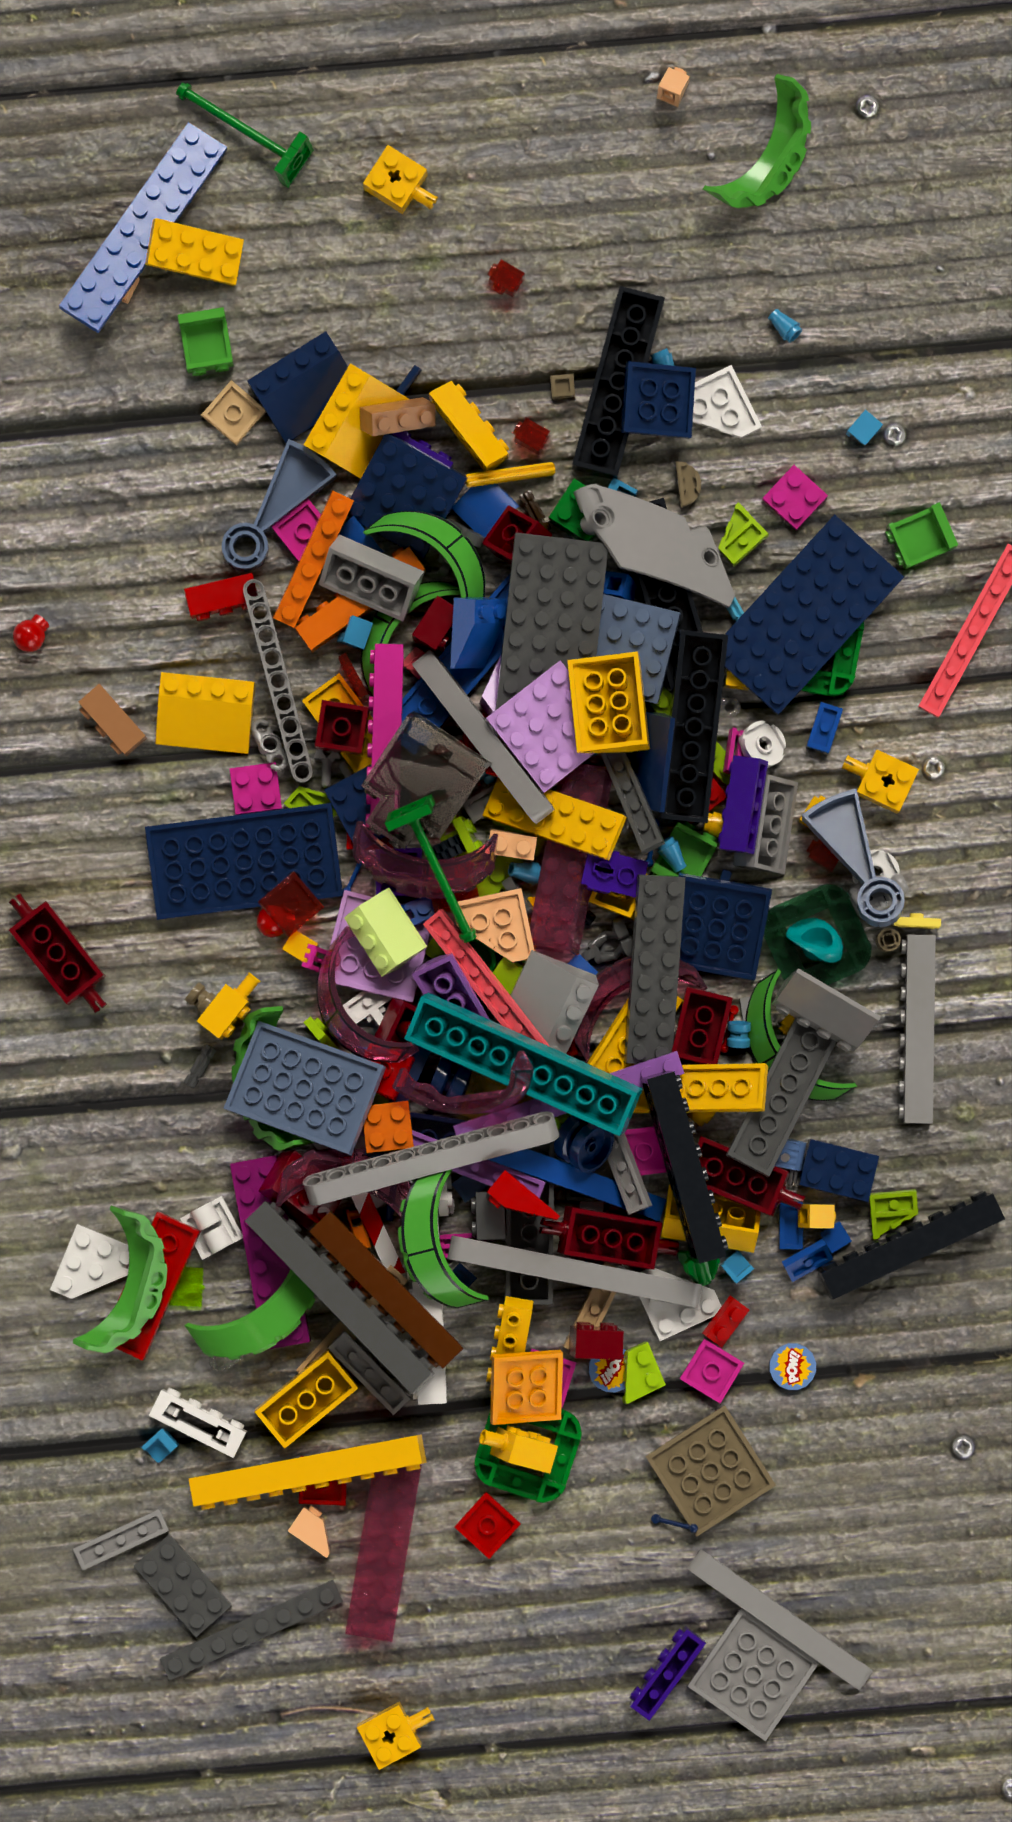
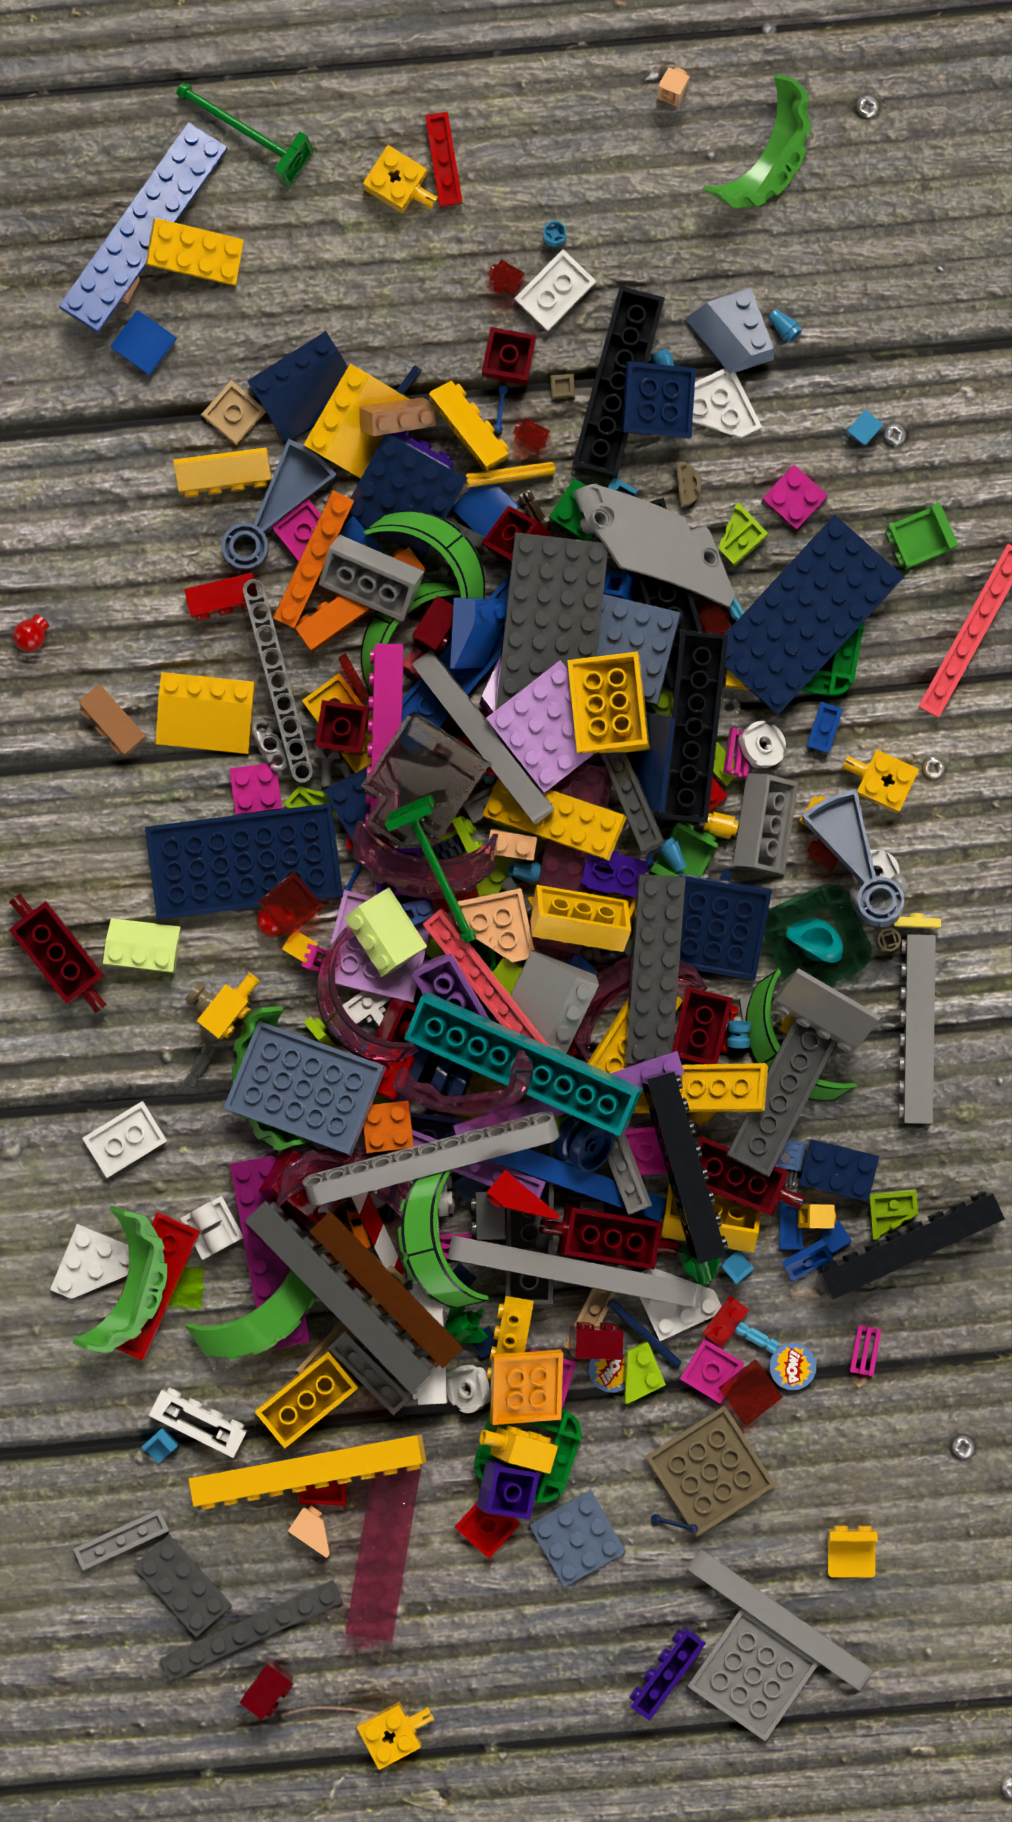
bright green panel [178,307,234,376] -> none
dark azure panel [337,616,373,649] -> none
dark purple brick [718,756,768,854] -> none
none -> white plate [82,1101,167,1178]
none -> yellowish green slope [103,918,181,973]
none -> blue slope [110,310,177,376]
none -> yellow slope [173,448,272,498]
none -> dark red brick [239,1659,293,1720]
none -> red plate [425,112,463,208]
none -> green brick [445,1307,488,1343]
none -> white plate [446,1365,491,1413]
none -> dark blue tile [472,1326,498,1358]
none -> dark purple brick [477,1460,540,1520]
none -> dark red brick [482,327,536,386]
none -> blue hinge [494,386,508,434]
none -> white plate [514,250,596,332]
none -> sand blue plate [529,1489,626,1587]
none -> yellow slope [531,885,631,952]
none -> dark azure wheel [543,220,566,249]
none -> dark blue bar [607,1298,681,1368]
none -> sand blue wedge [685,288,774,374]
none -> clear red brick [698,603,731,634]
none -> clear red tile [718,1359,783,1426]
none -> medium azure axle [735,1322,779,1353]
none -> yellow bracket [828,1525,878,1578]
none -> dark pink tile [849,1325,881,1376]

